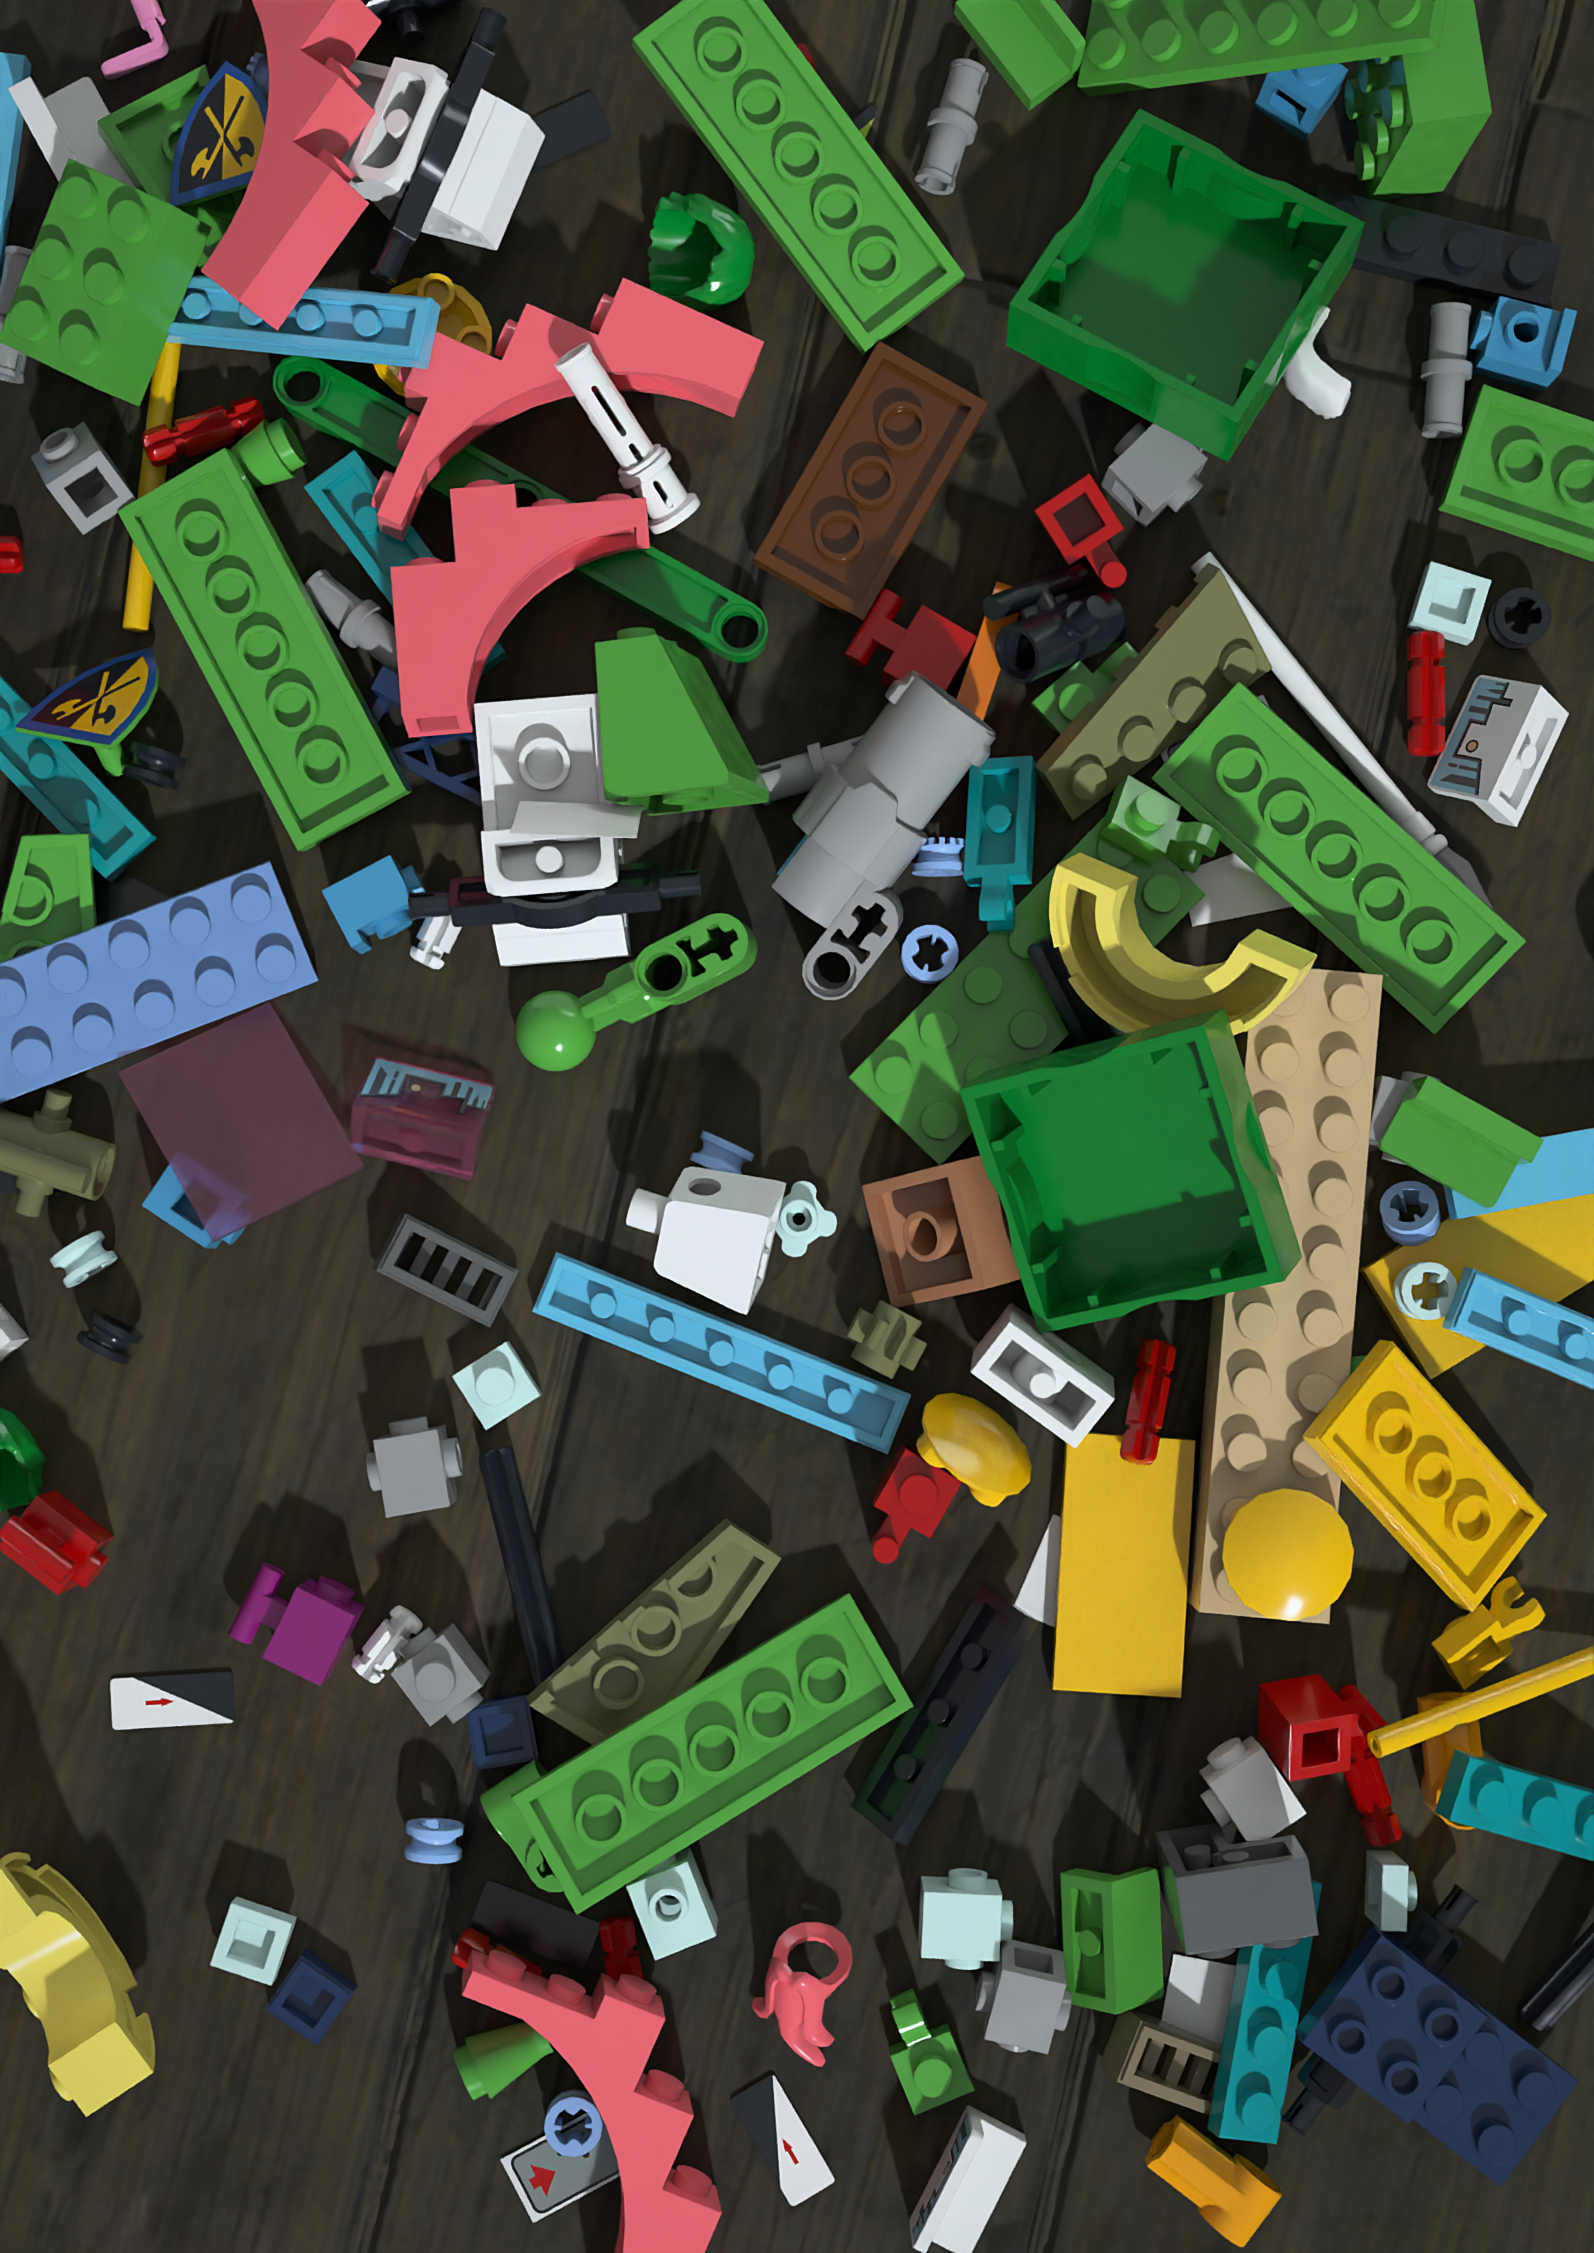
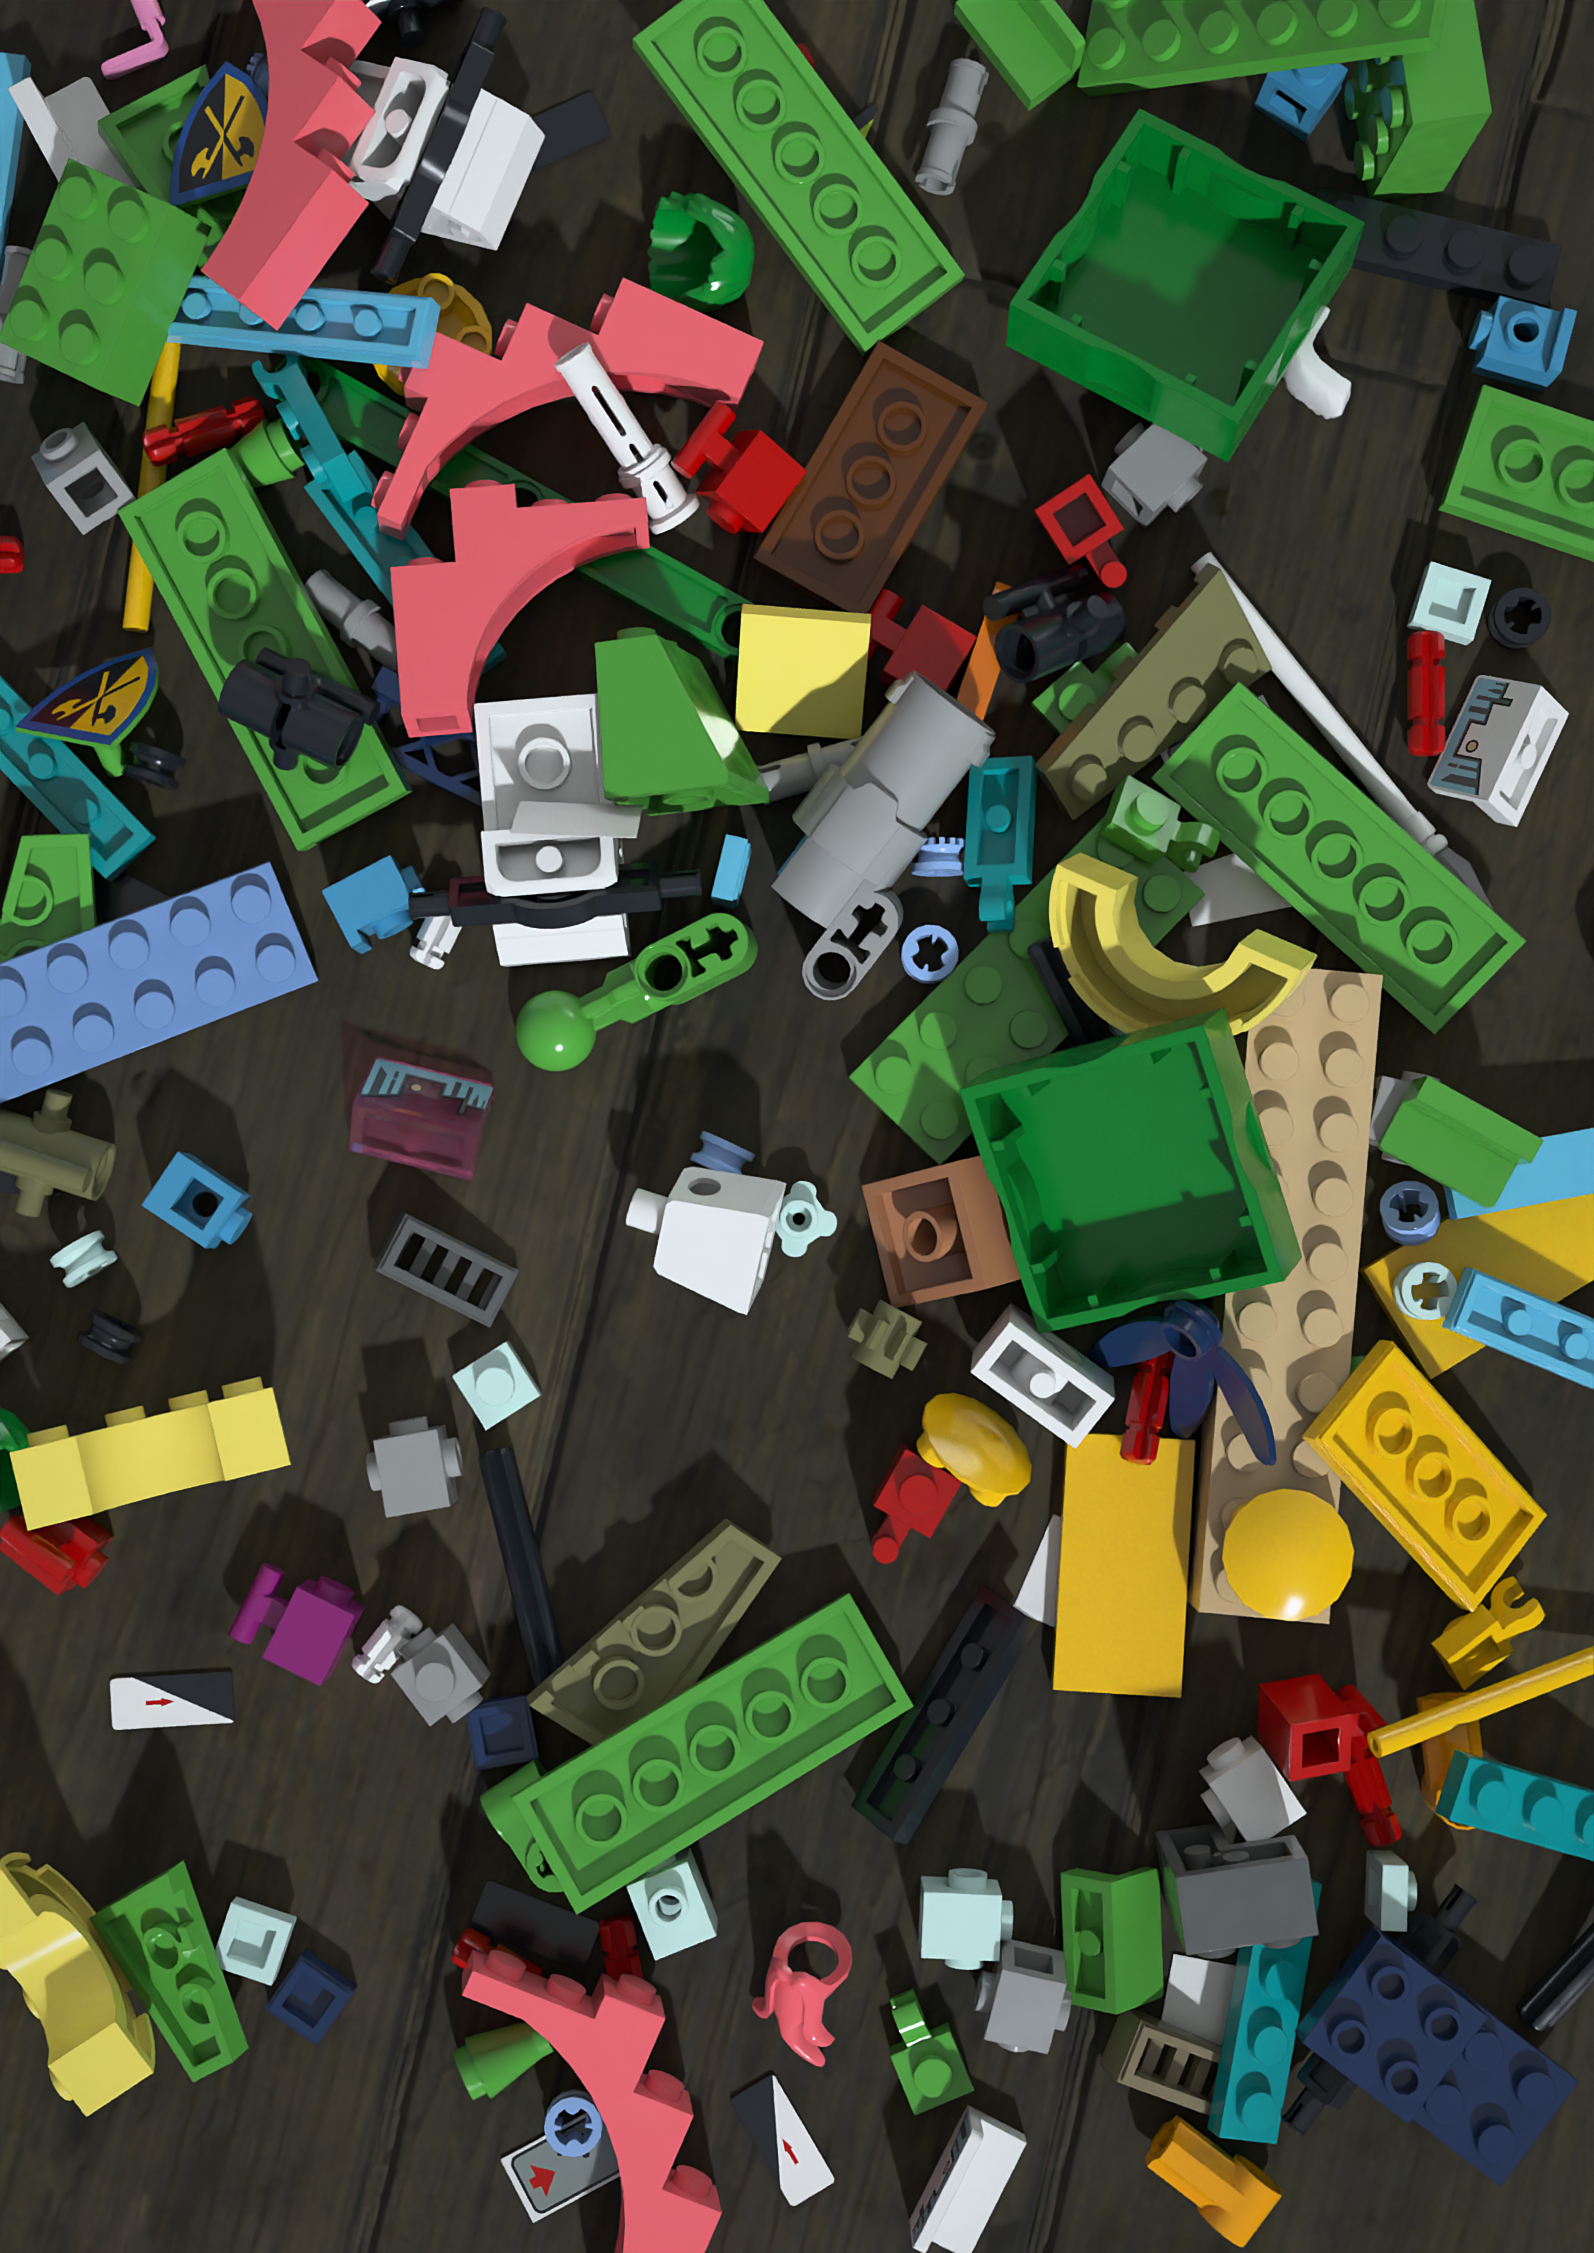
clear pink piece [119,1002,364,1243] -> none
light blue bush [404,1818,464,1864] -> none
medium azure tile [532,1252,911,1454] -> none
light grey pin [1420,302,1473,439] -> none
none -> light yellow brick [9,1376,292,1531]
none -> bright green wing [89,1860,249,2082]
none -> black pin [218,647,381,771]
none -> teal plate [252,354,366,503]
none -> red brick [671,401,807,534]
none -> medium azure tile [711,834,751,909]
none -> light yellow tile [735,604,871,739]
none -> dark blue plant [1088,1300,1277,1466]

